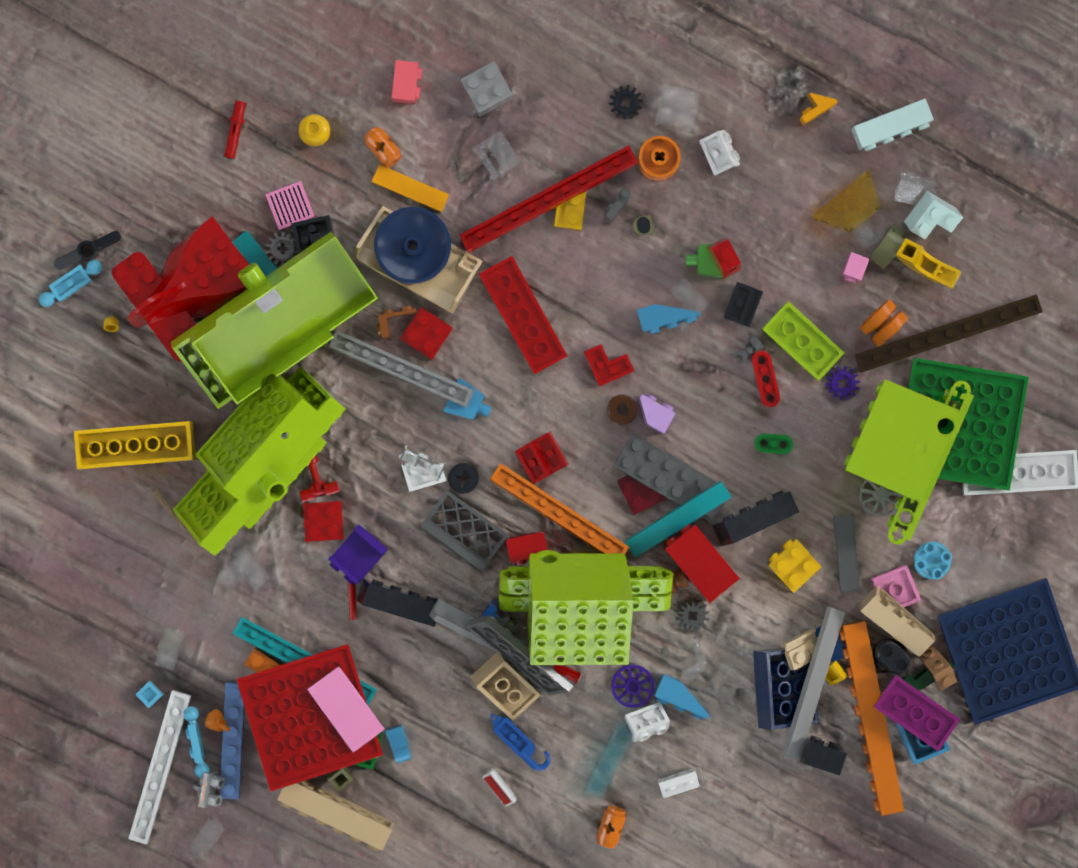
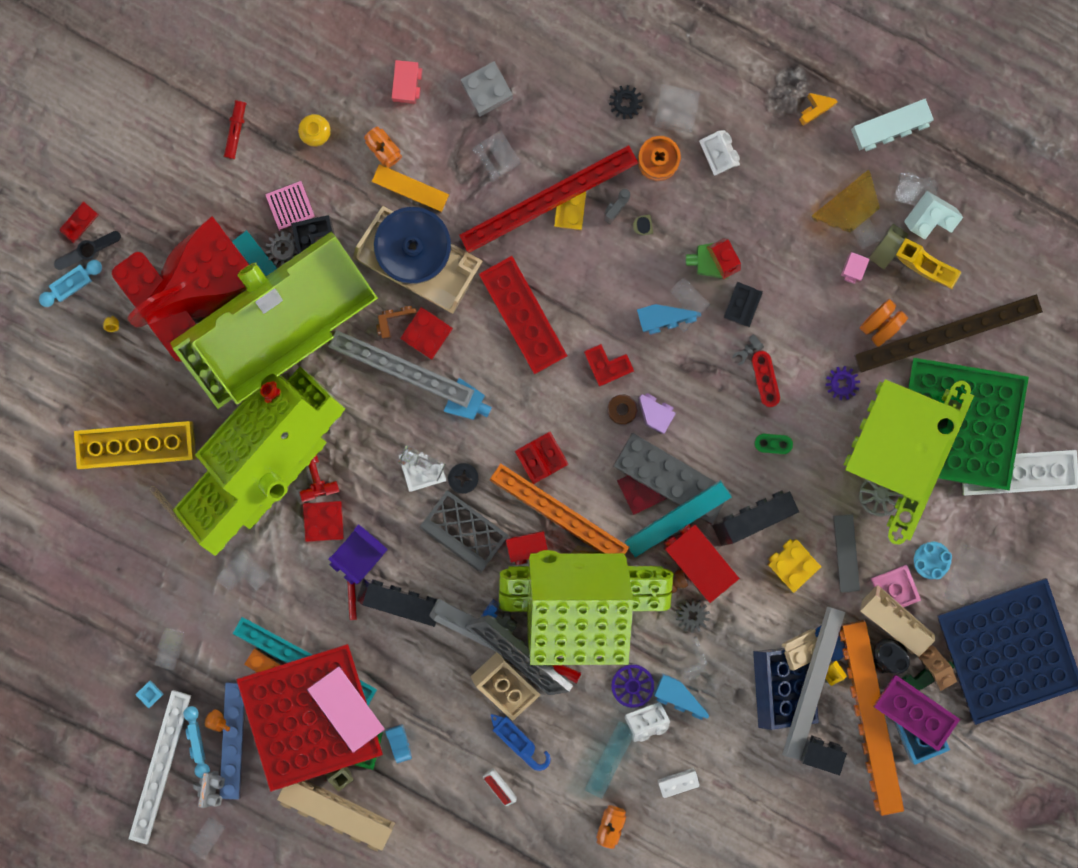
lime plate [762,301,844,381] -> none
none -> red plate [59,201,99,243]
none -> red plate [260,381,281,403]

